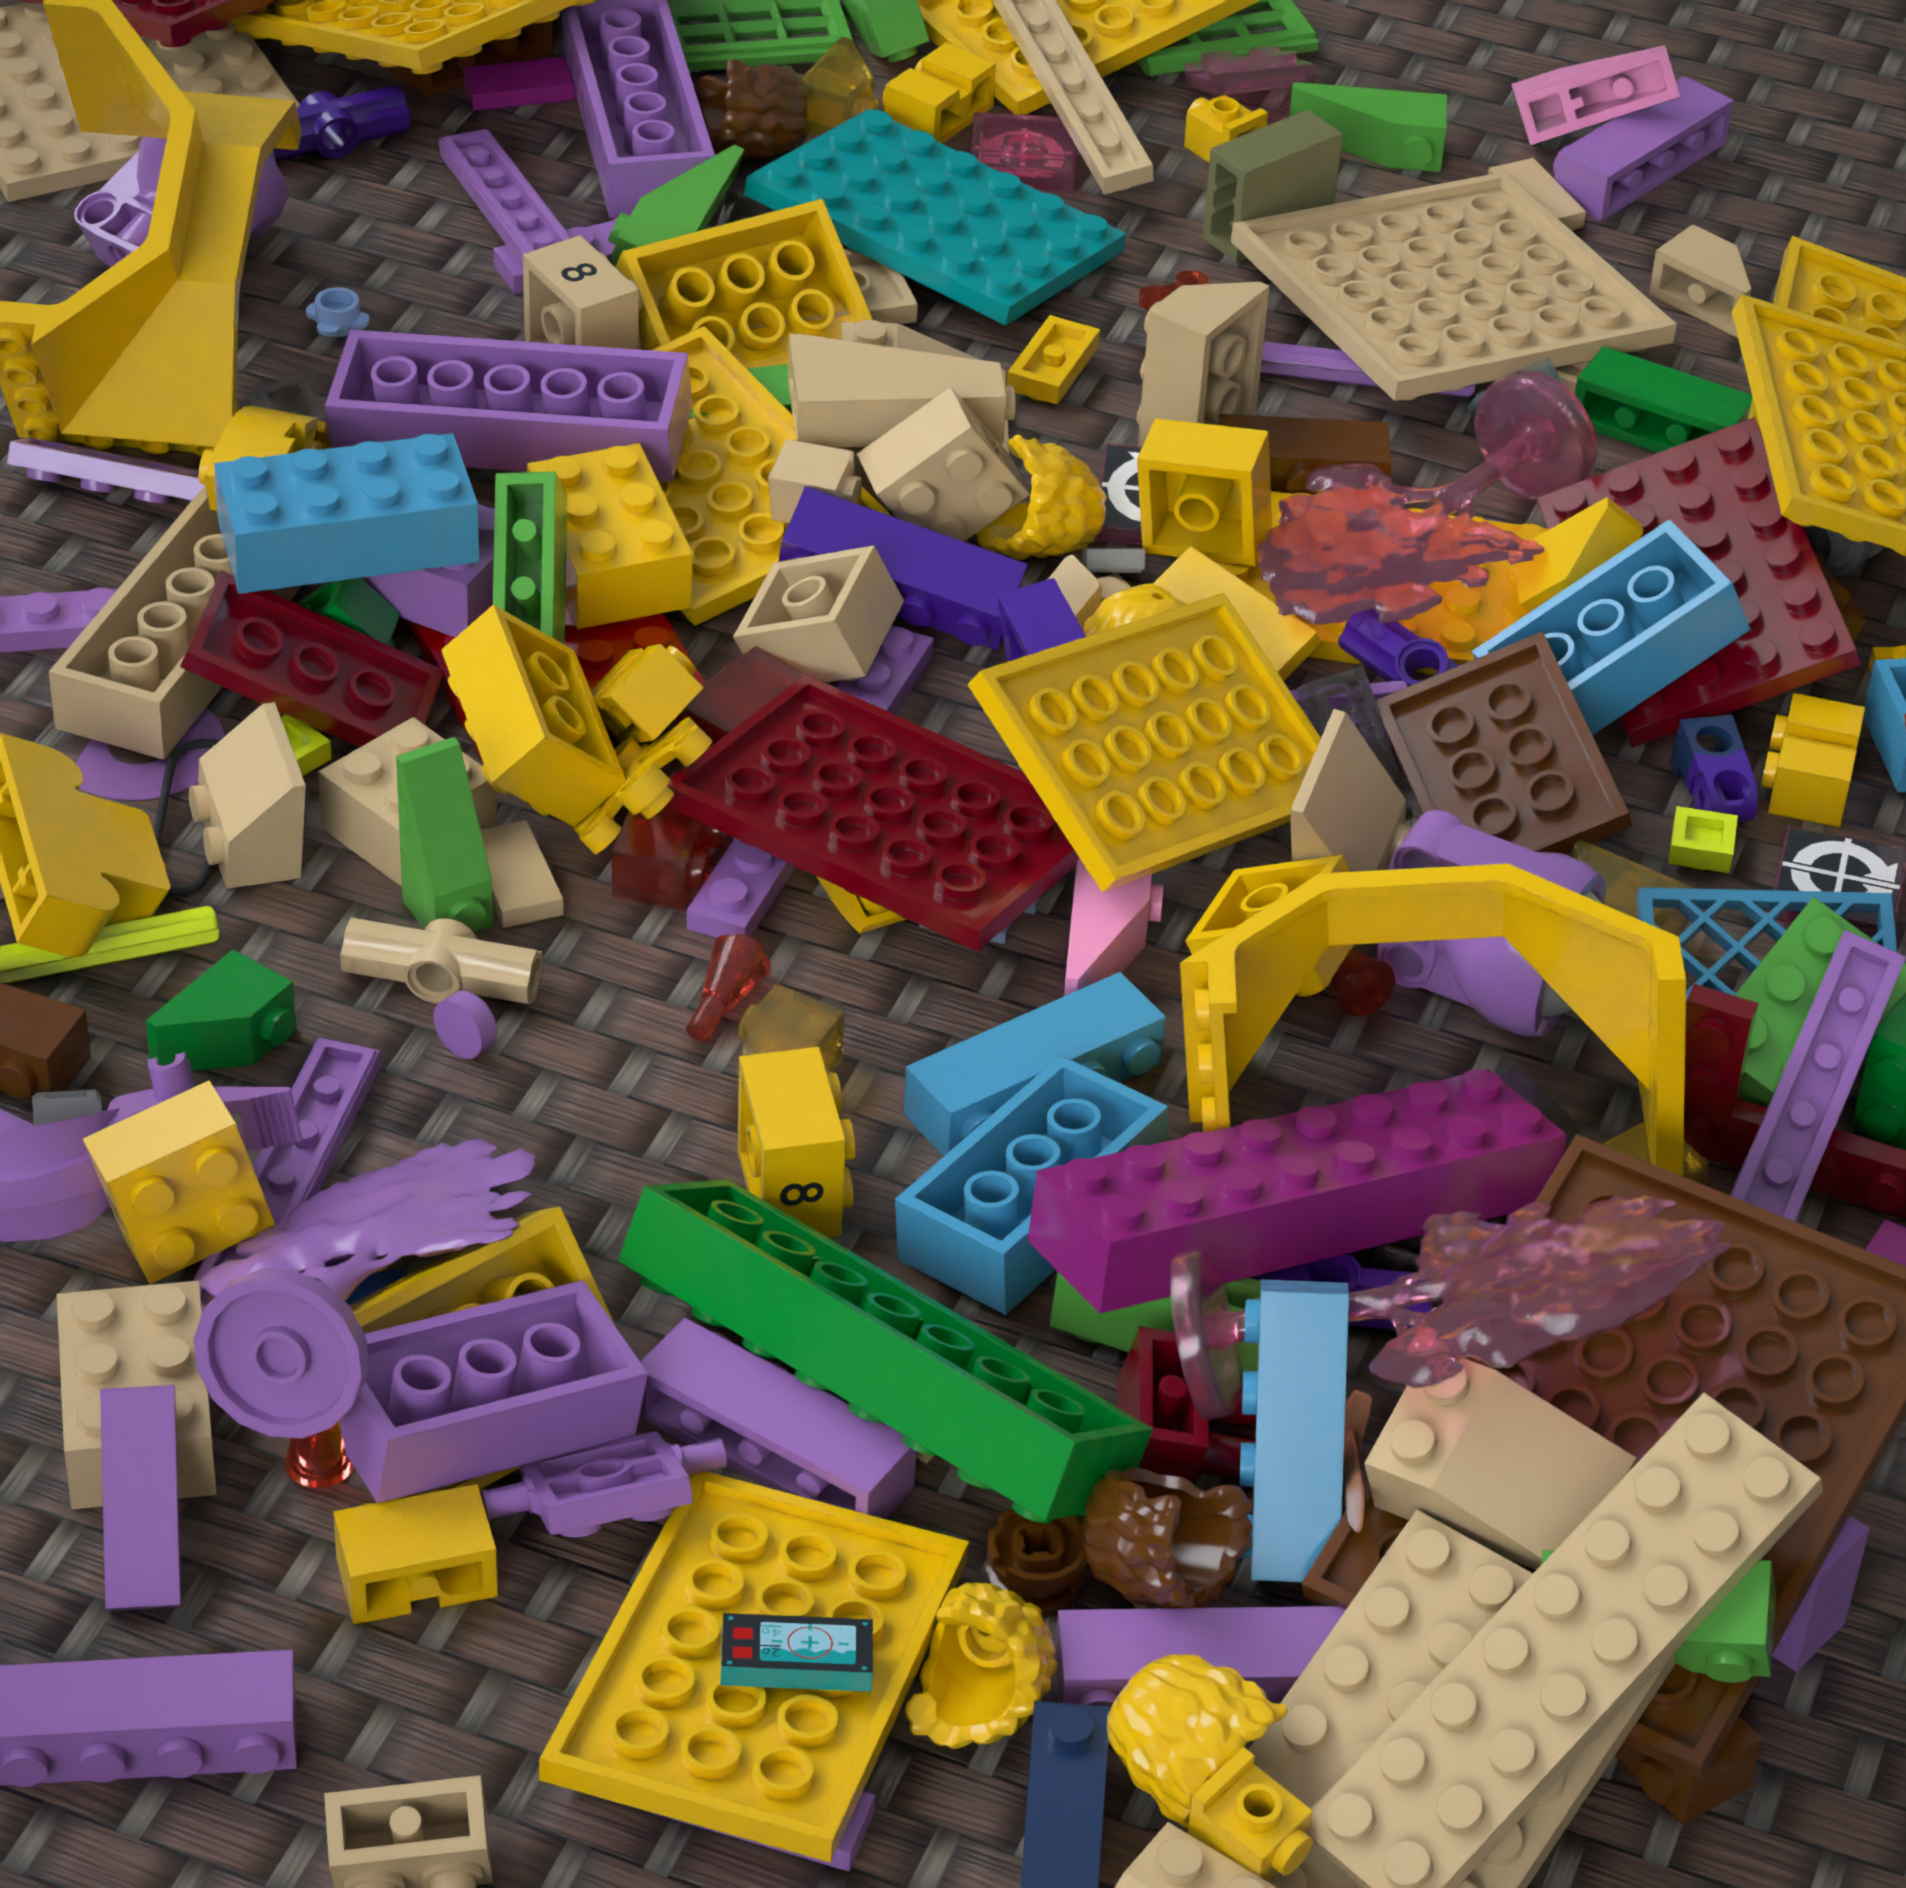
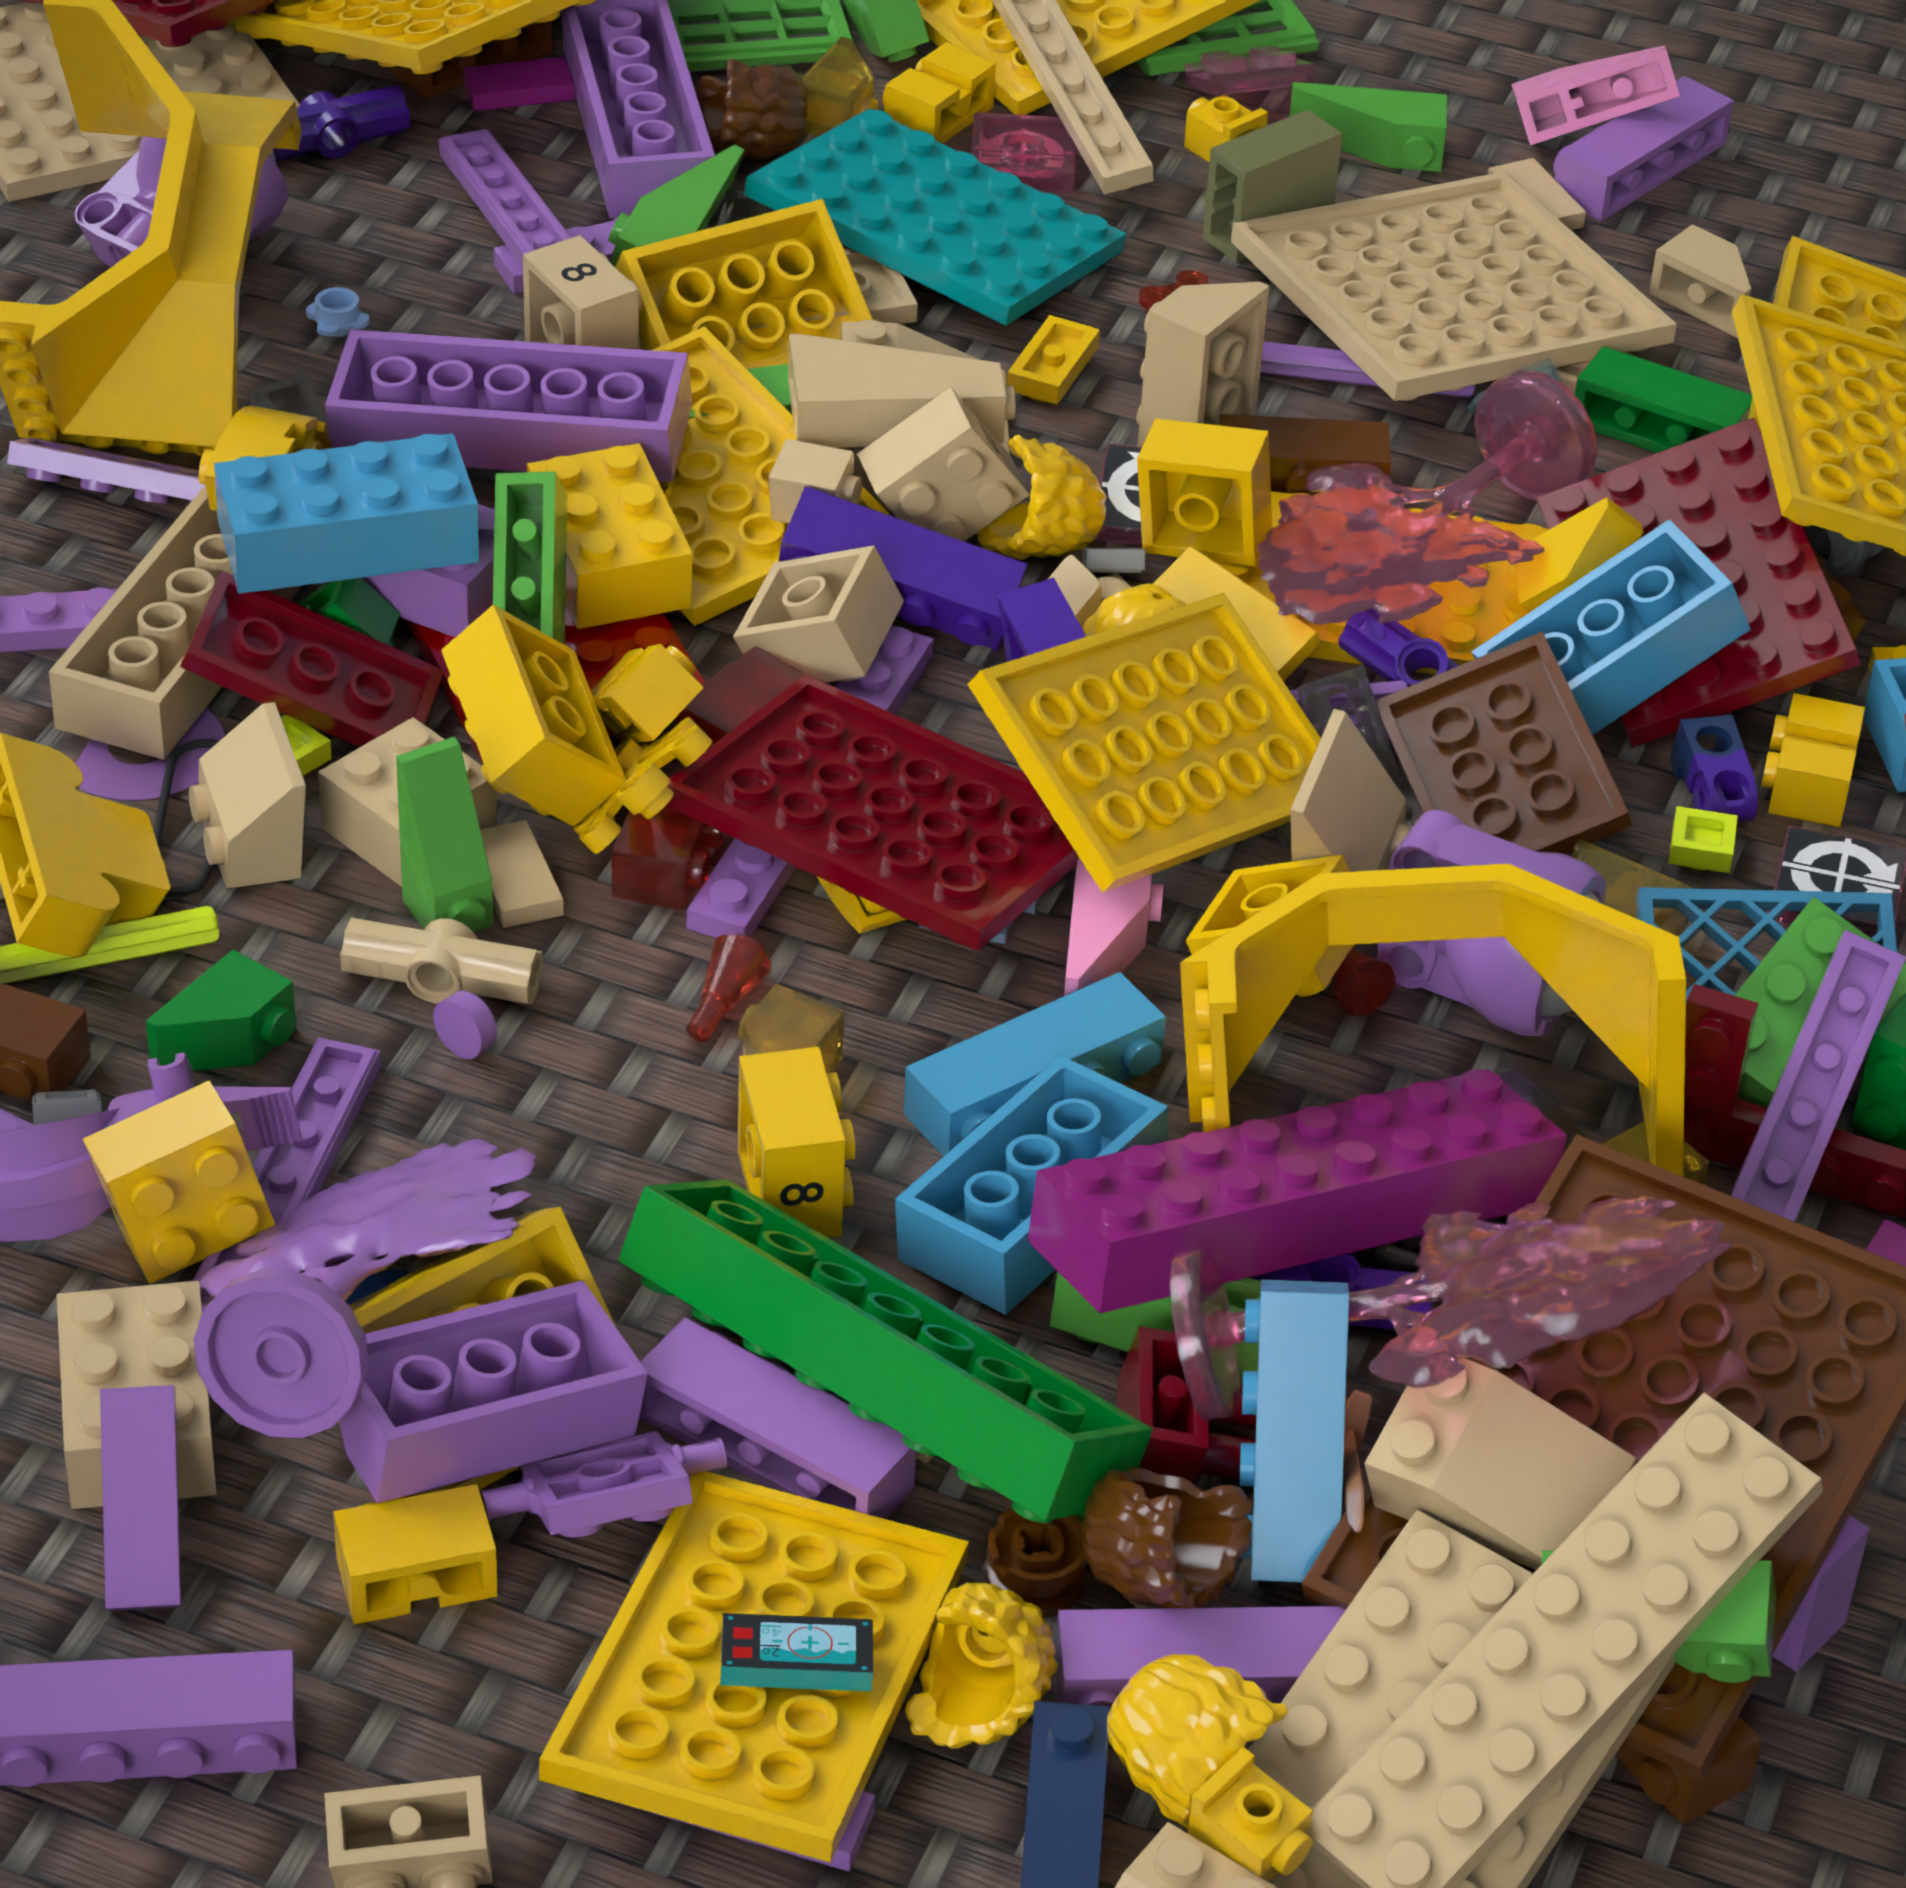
clear red cone [284,1421,354,1488] -> none

